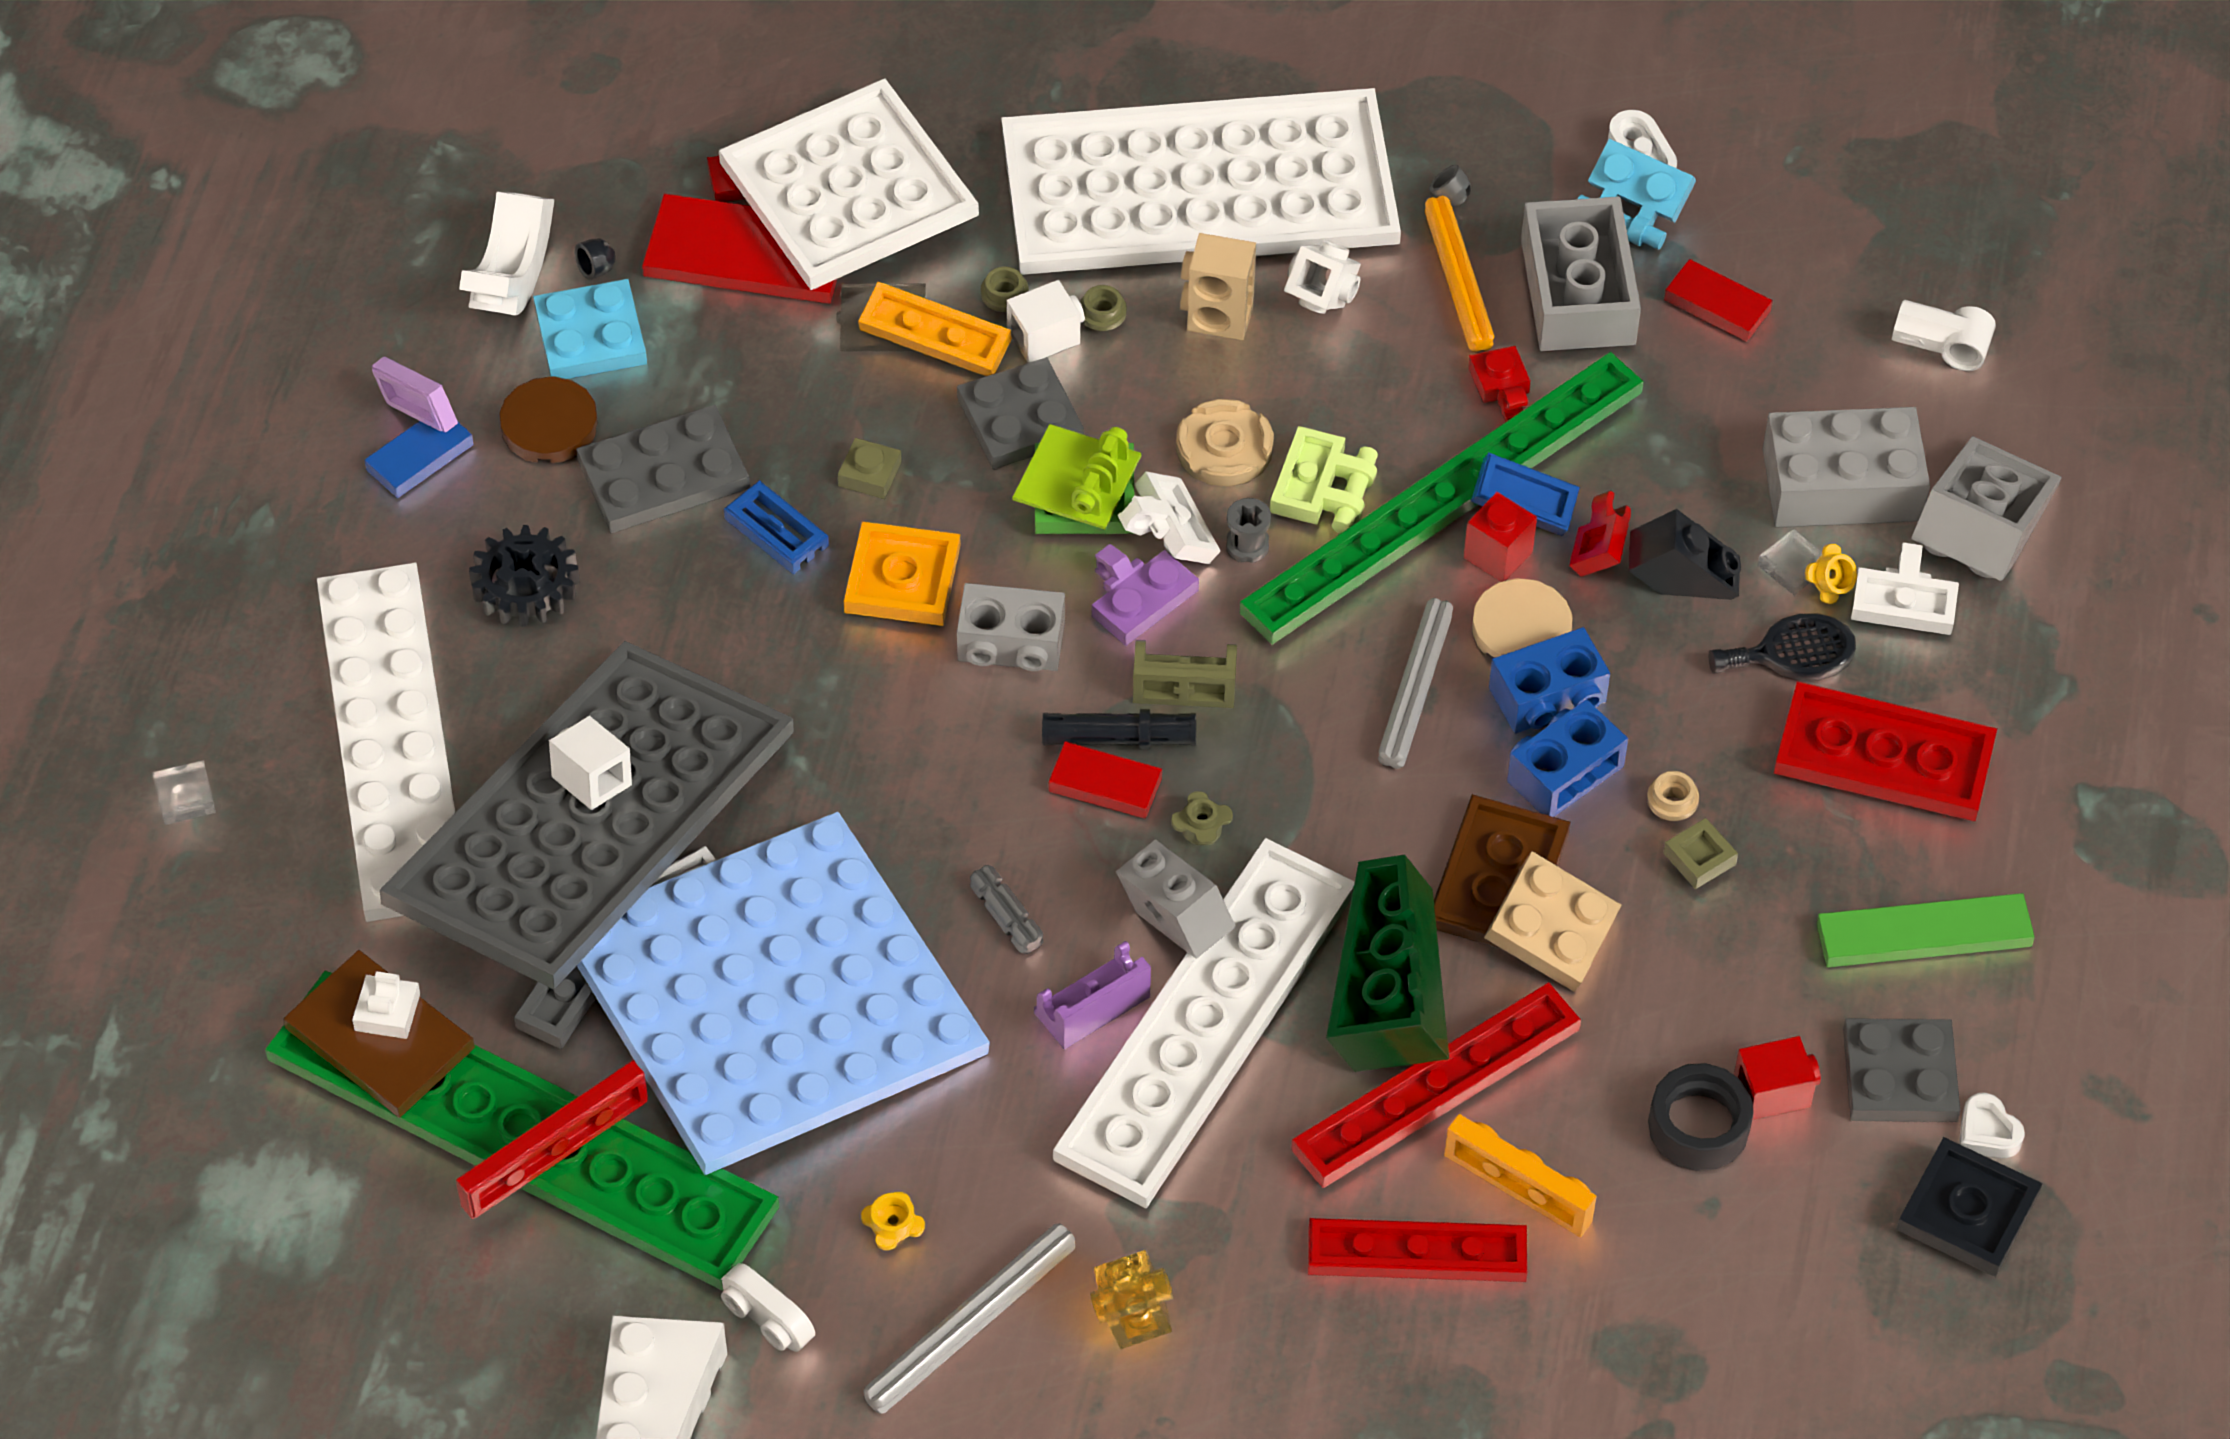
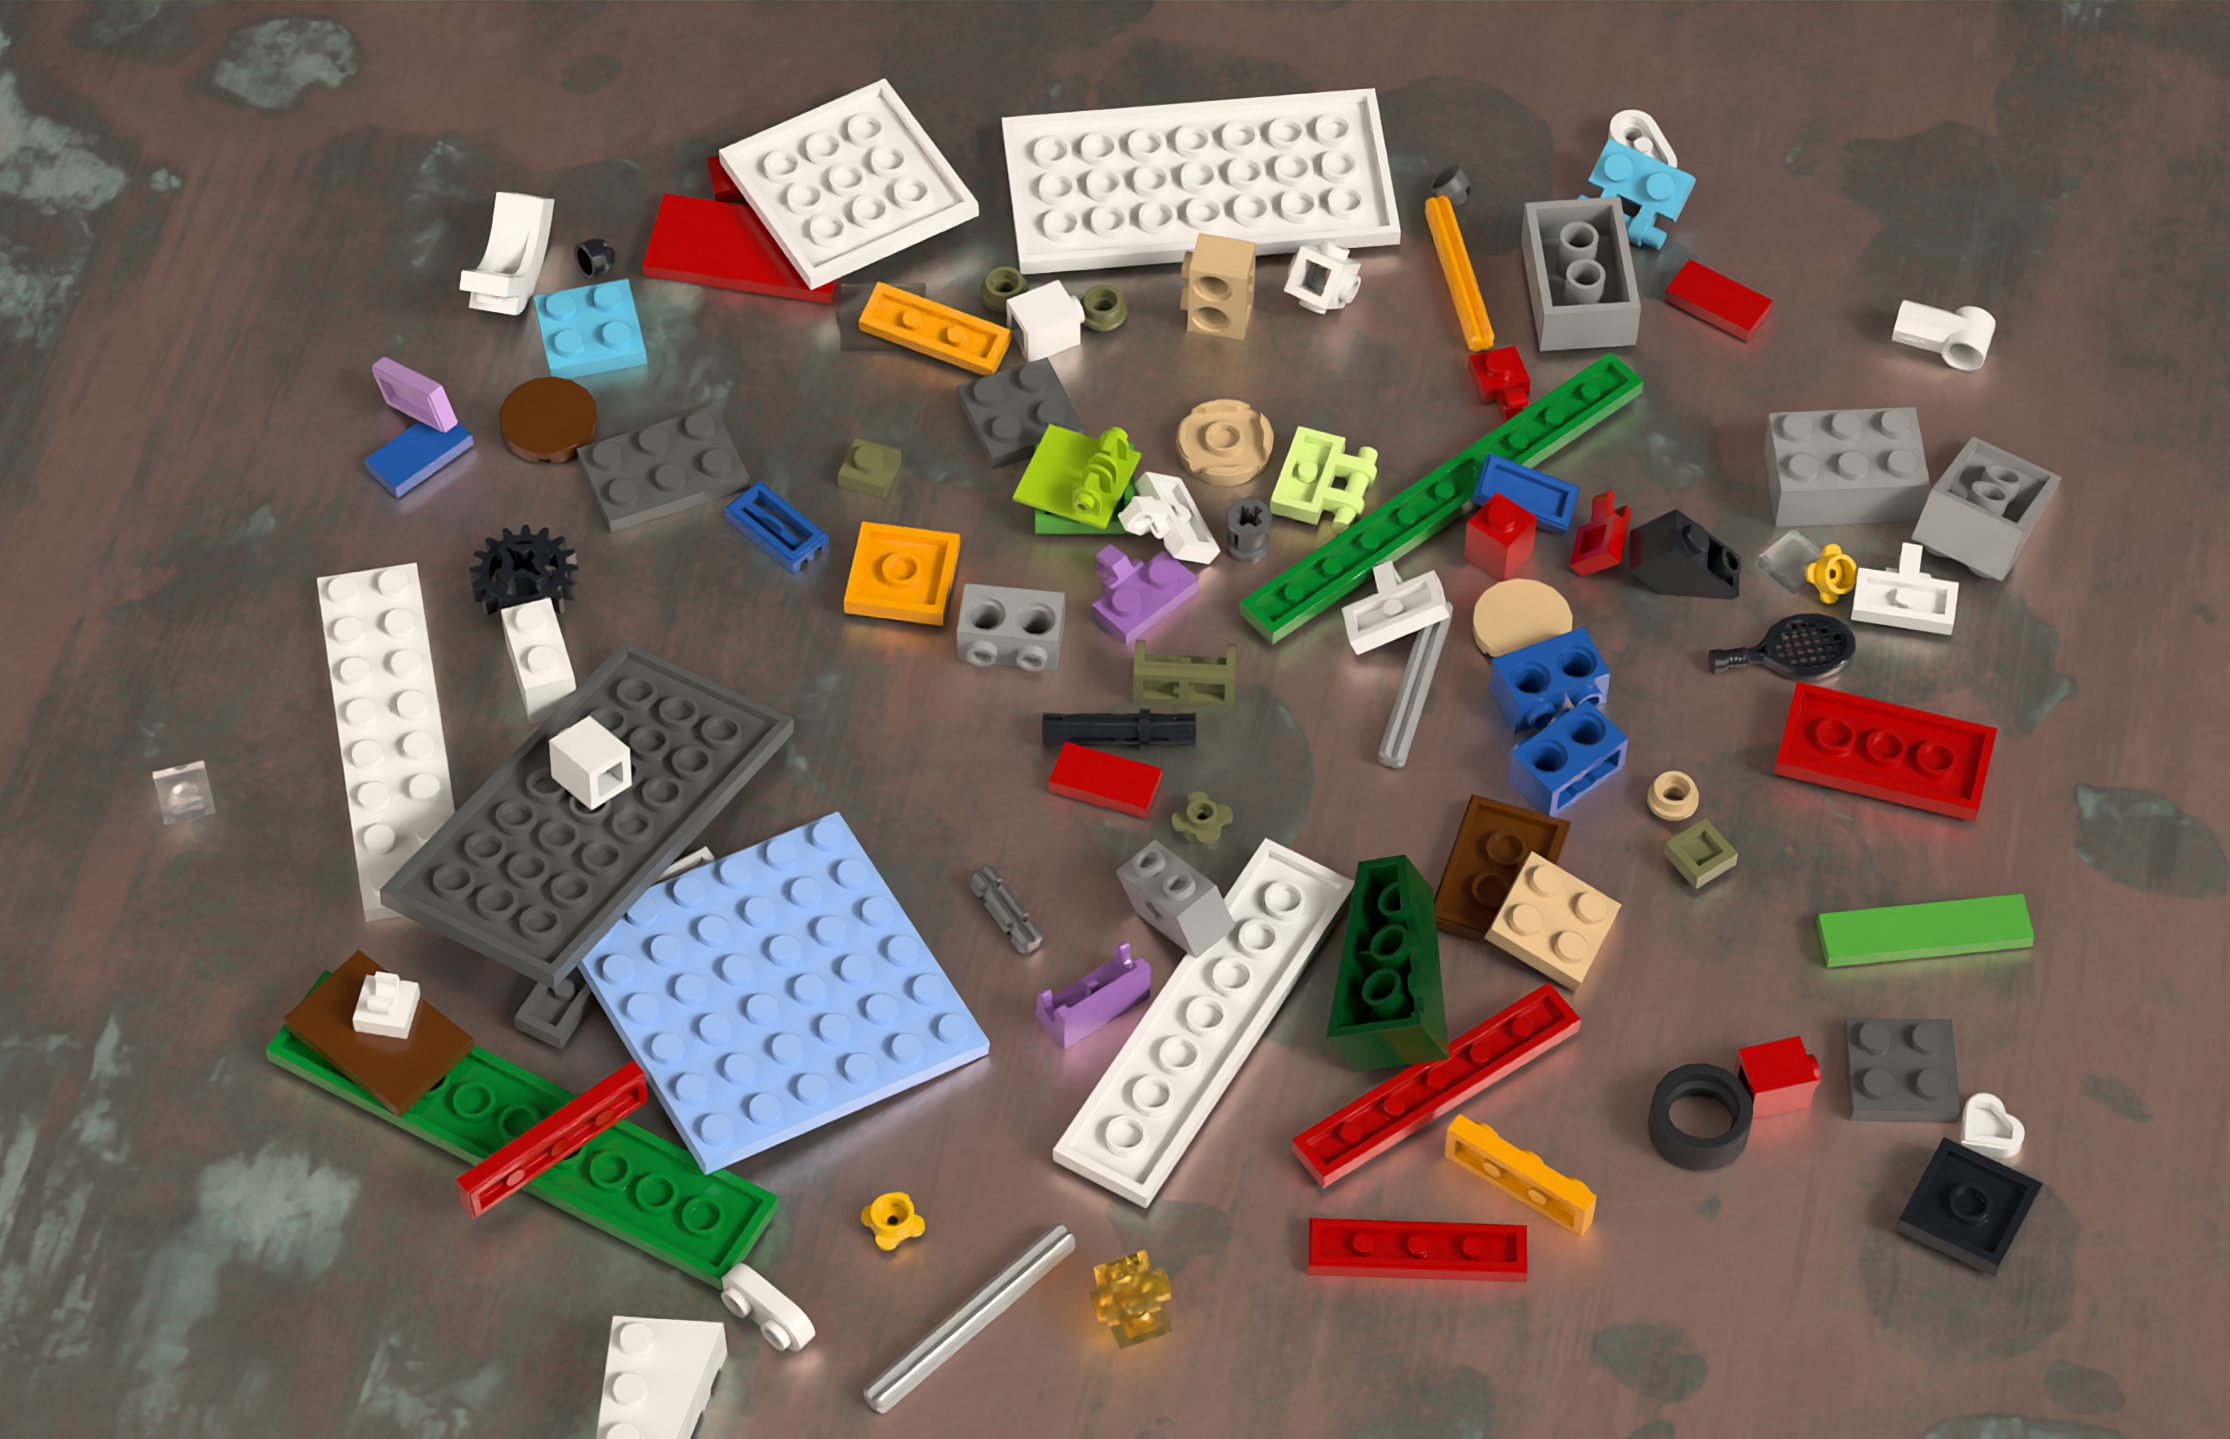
none -> white brick [501,598,576,724]
none -> white hinge [1342,560,1450,655]

